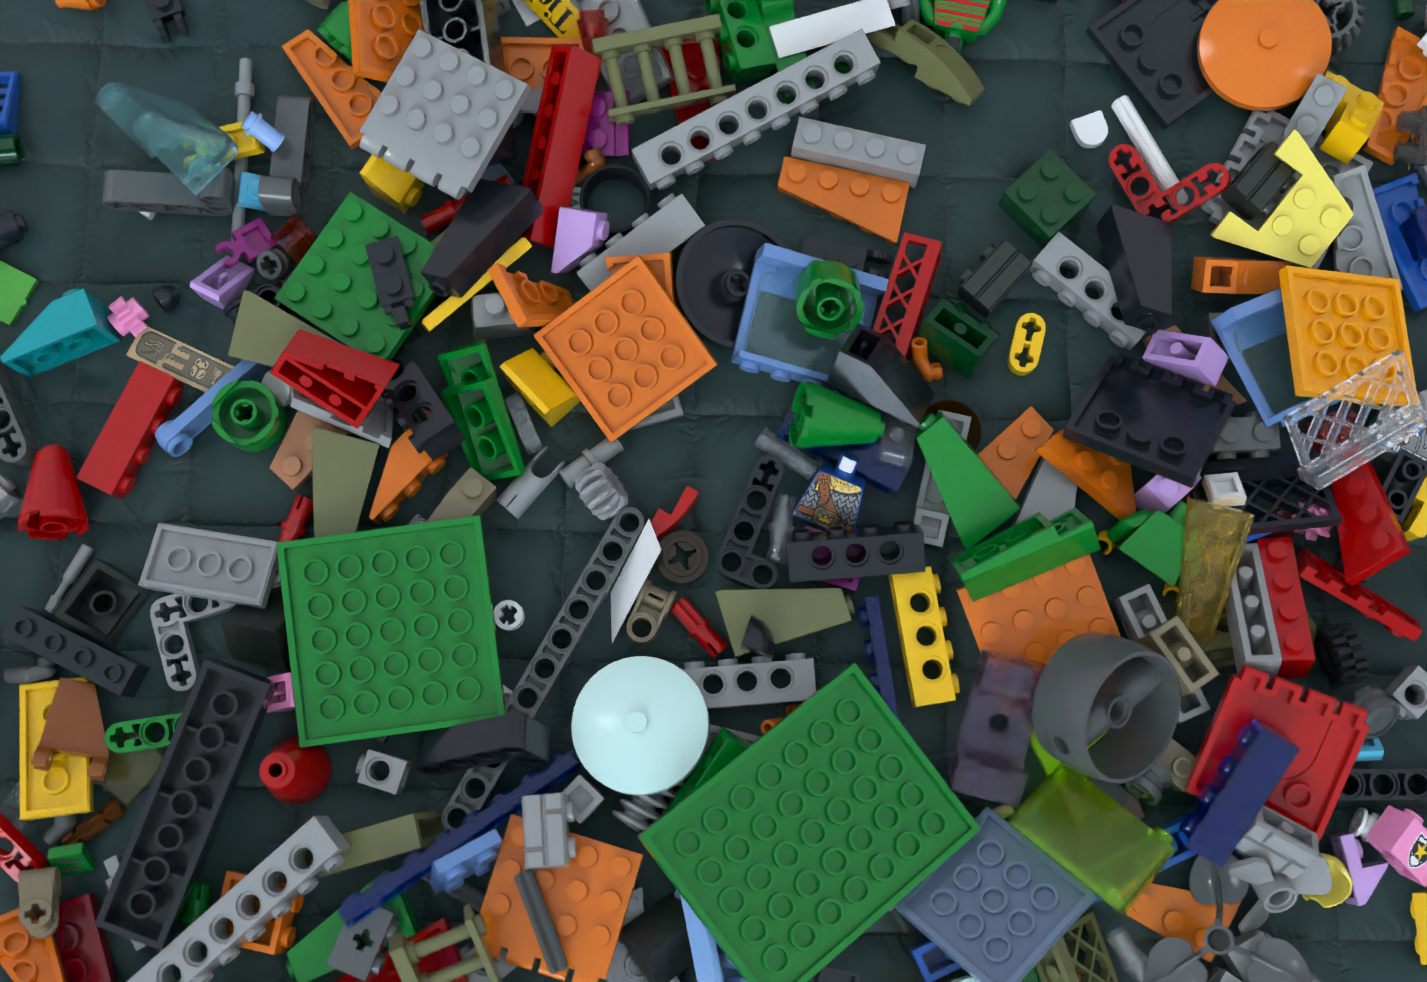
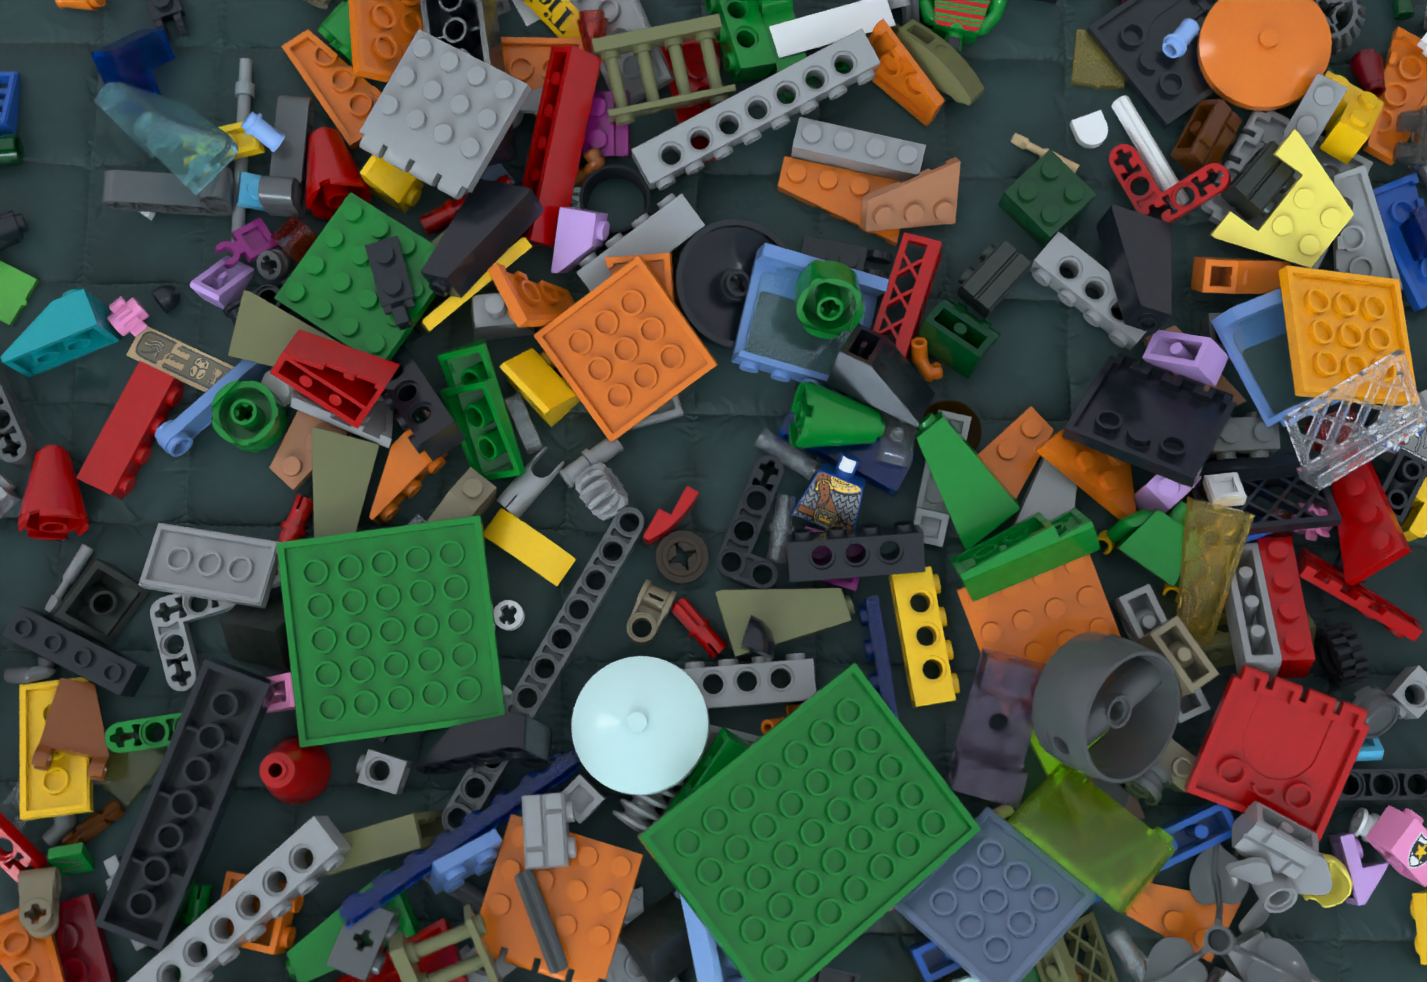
white sticker [610,519,661,643] -> none
yellow beam [1007,313,1046,376] -> none
clear blue brick [1178,718,1300,867] -> none
none -> clear blue panel [90,27,175,113]
none -> red cone [305,127,371,220]
none -> yellow brick [484,508,576,586]
none -> nougat wing [861,157,961,232]
none -> orange wing [868,19,945,127]
none -> tan piece [1011,133,1079,173]
none -> clear yellow piece [1071,29,1125,90]
none -> light blue pin [1162,18,1200,58]
none -> reddish brown brick [1170,99,1242,176]
none -> dark red cone [1350,49,1386,97]

